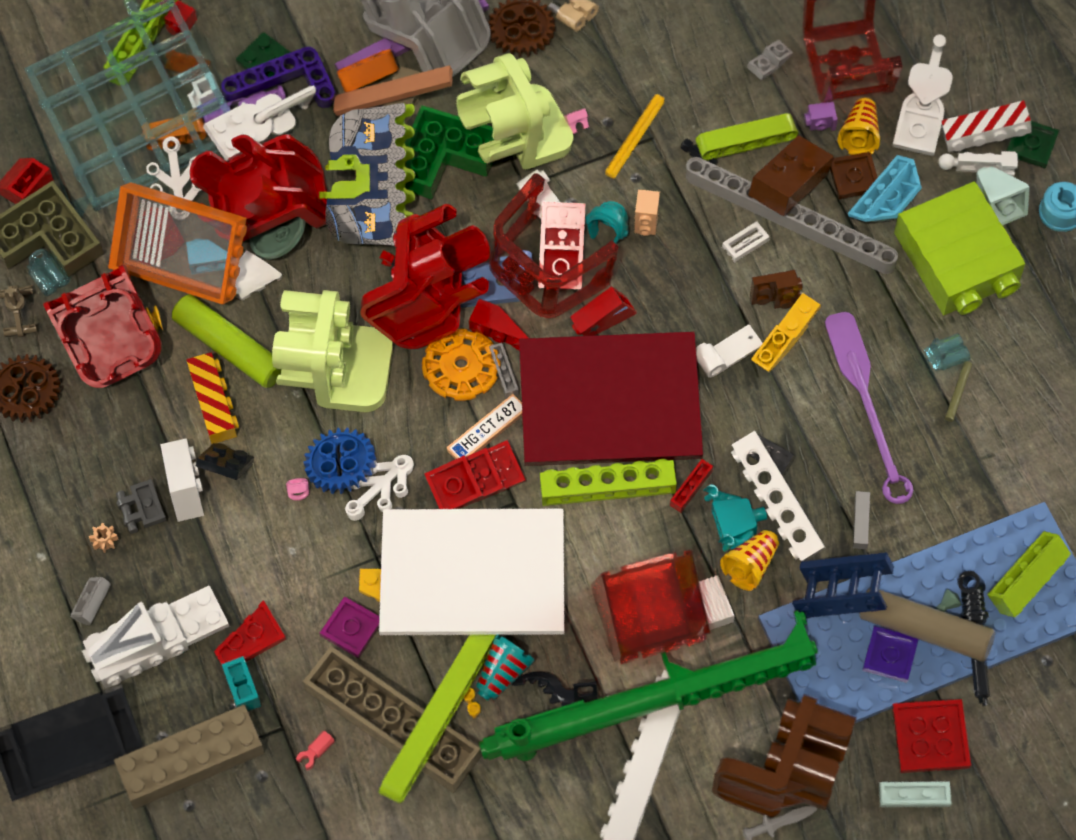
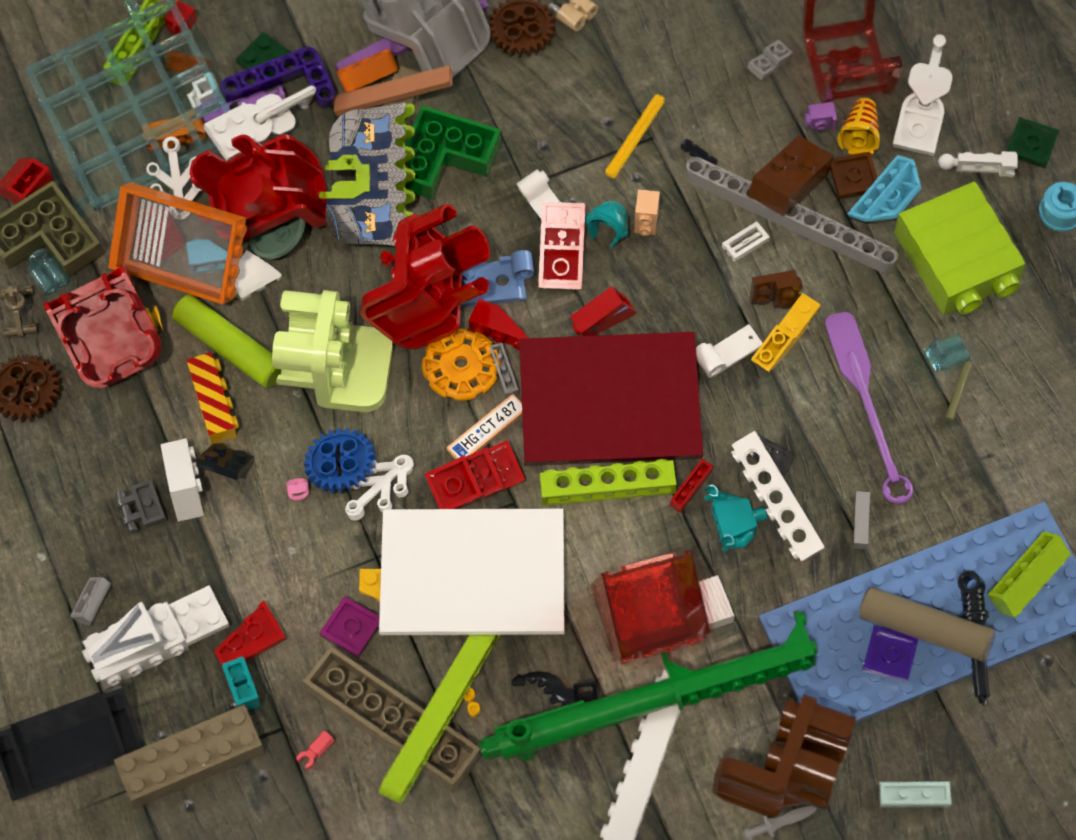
light nougat gear [89,523,118,553] -> none
yellowish green piece [456,53,573,169] -> none
teal cone [476,634,535,701] -> none
clear red windscreen [488,173,619,318] -> none
bright pink tile [564,109,589,133] -> none
lime beam [695,113,799,160] -> none
yellow cone [720,530,779,591] -> none
dark blue fence [792,552,894,618] -> none
red plate [892,699,971,773] -> none
sand green rock [936,589,962,612] -> none
white brick [941,101,1031,153] -> none
light aqua slope [976,166,1029,225] -> none

